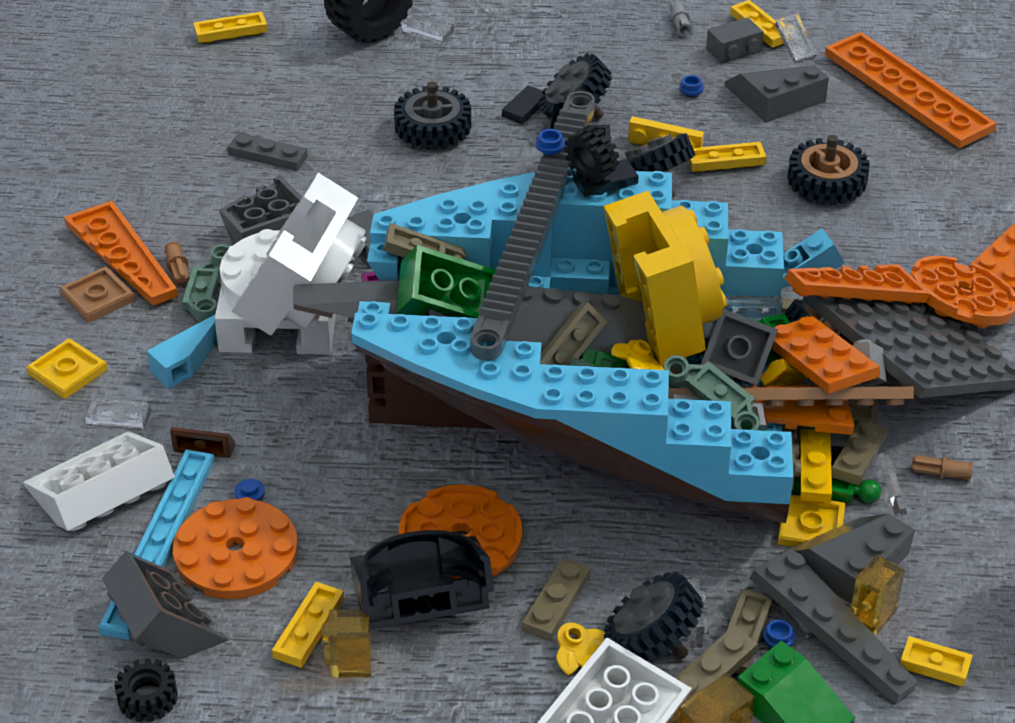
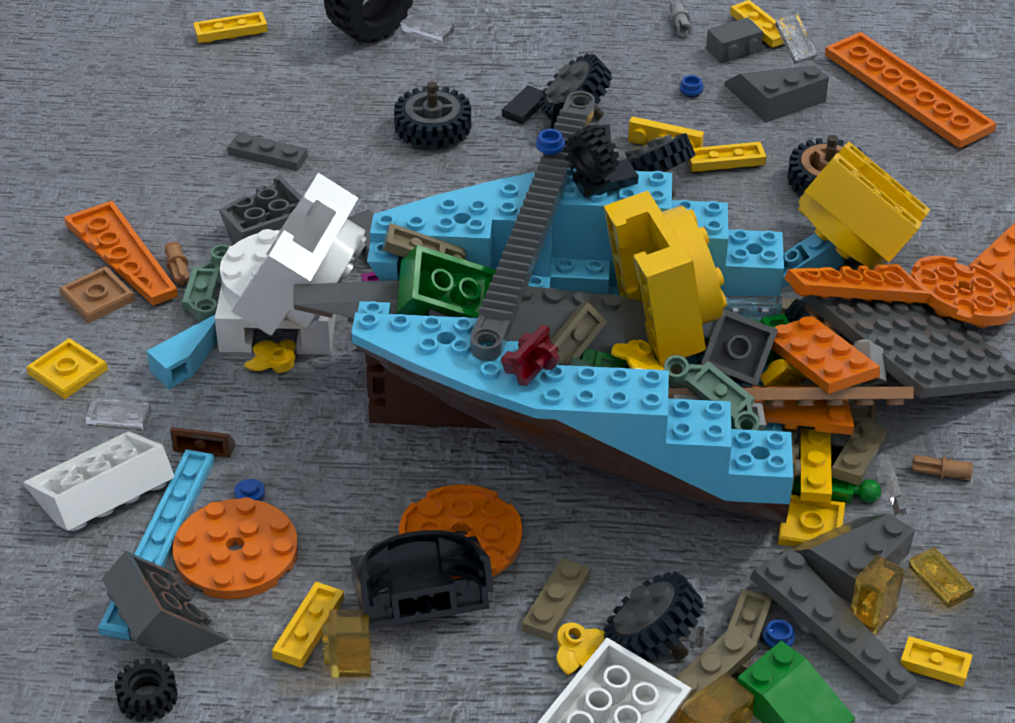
none -> yellow plate [244,339,296,373]
none -> dark red hips [501,325,560,386]
none -> yellow piece [798,141,931,270]
none -> clear yellow plate [908,547,975,608]

